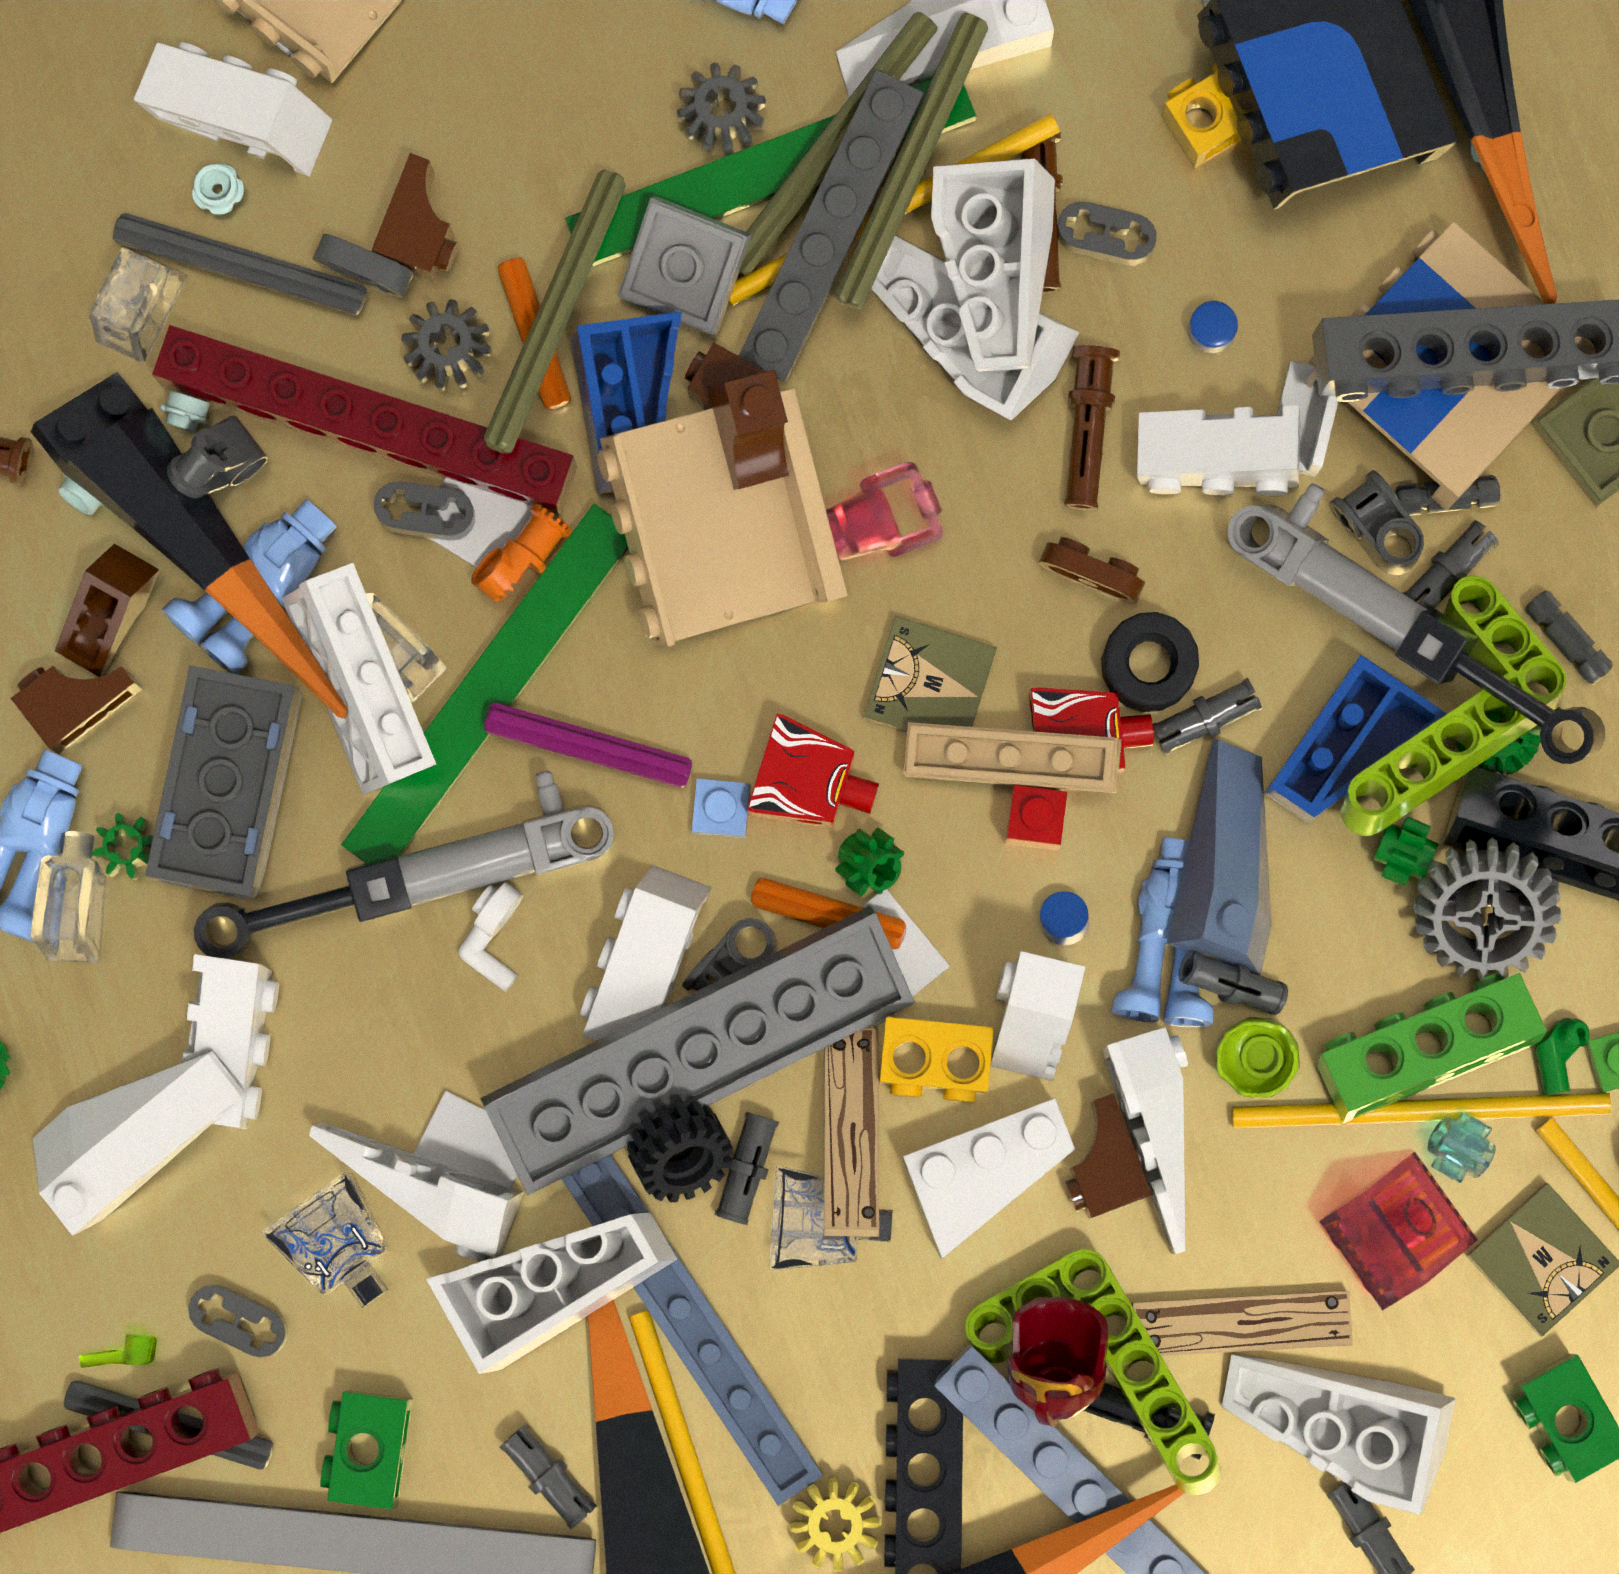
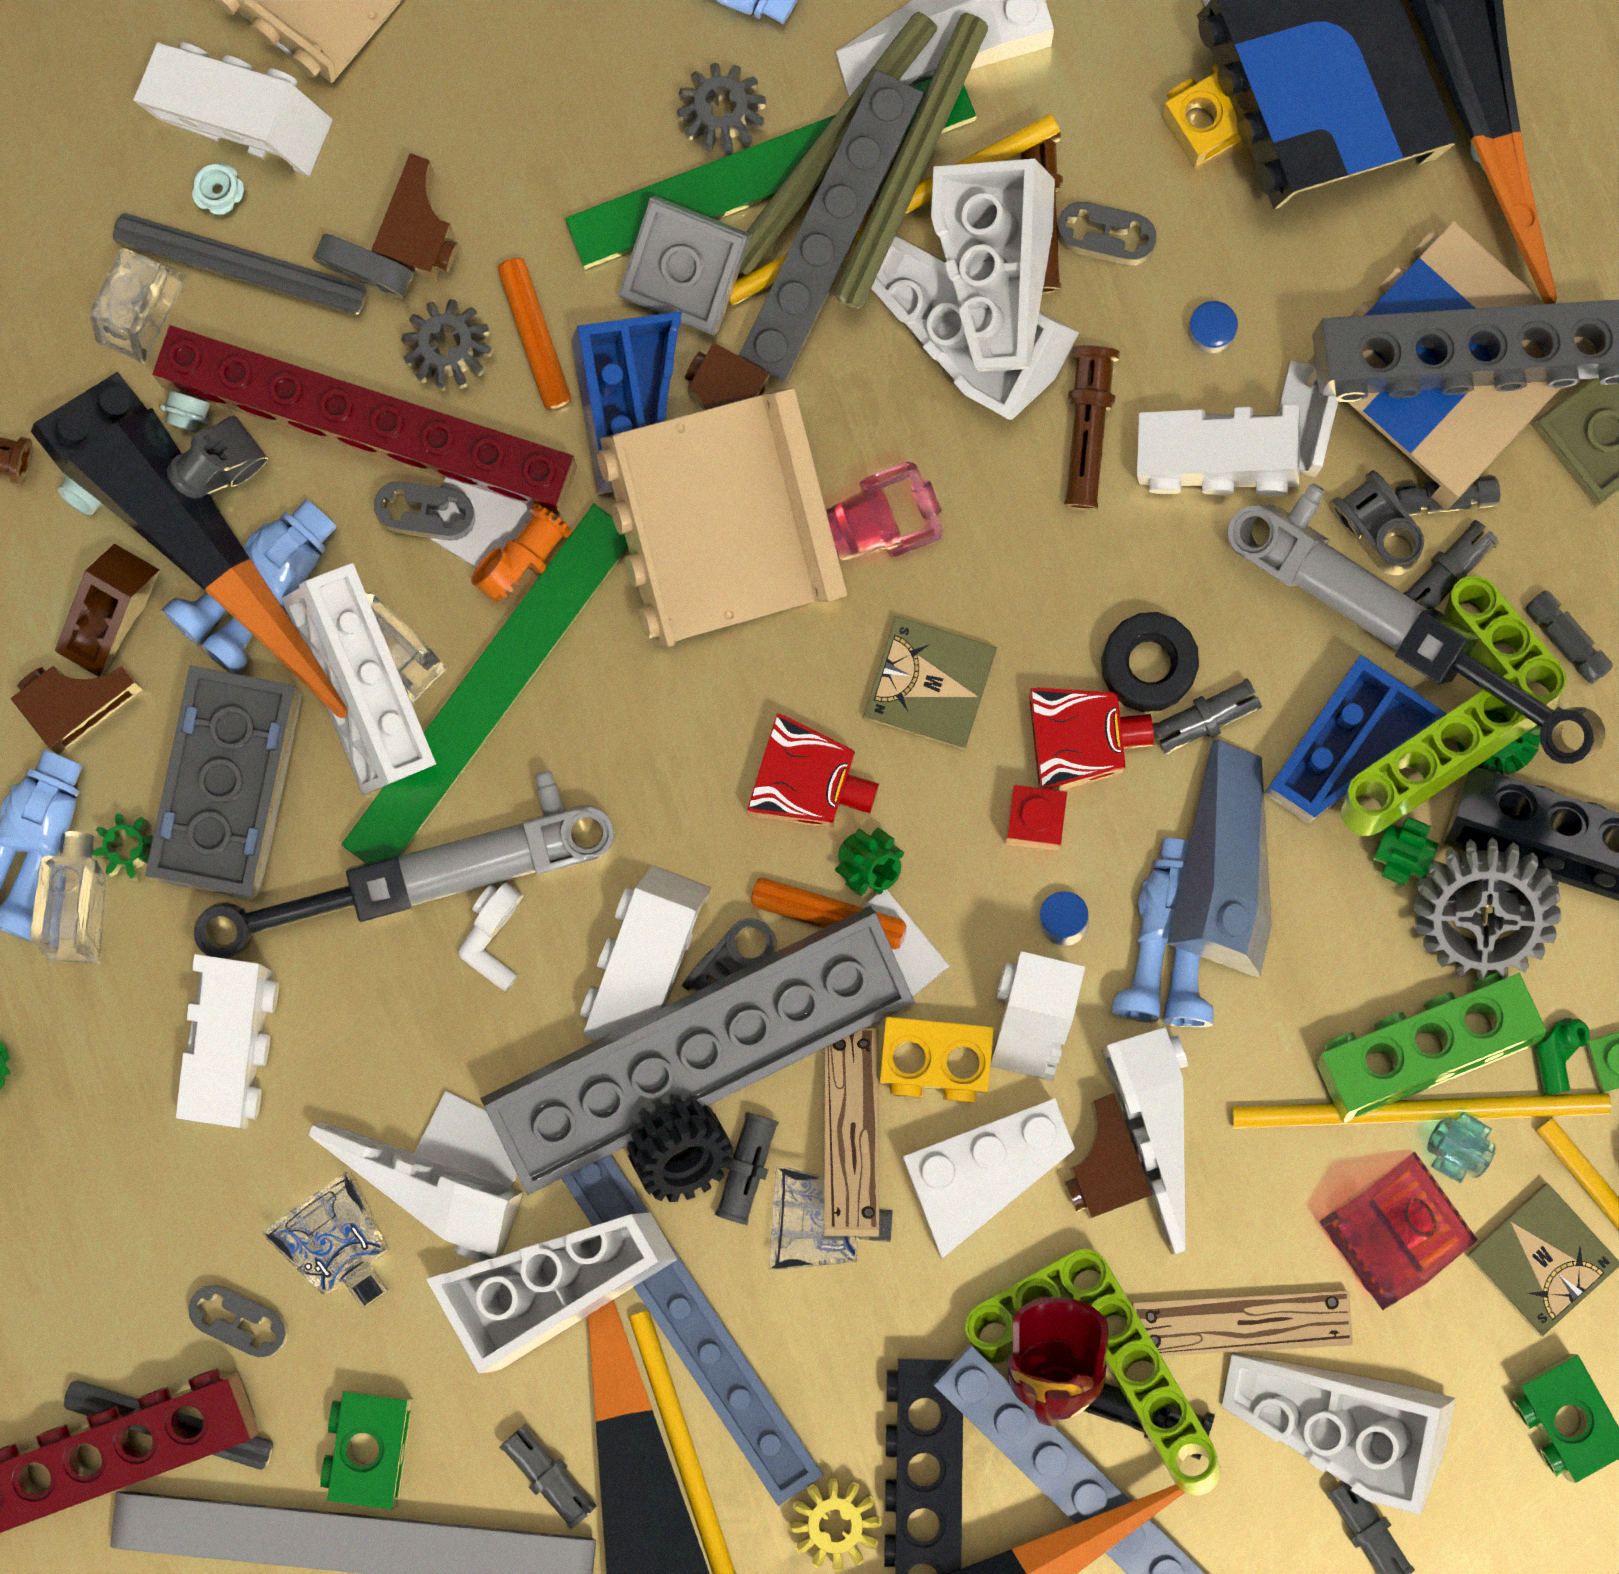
white wedge [32,1051,246,1236] -> none
clear neon green hand [79,1334,157,1368] -> none
olive axle [484,170,626,454] -> none
magenta axle [484,703,692,788] -> none
light blue plate [692,779,750,838] -> none
reddish brown arch [707,369,789,490] -> none
tan tile [903,722,1122,793] -> none
reddish brown plate [1039,537,1145,604] -> none
dark grey pin [1178,950,1288,1015] -> none
lime hair [1216,1017,1300,1098] -> none

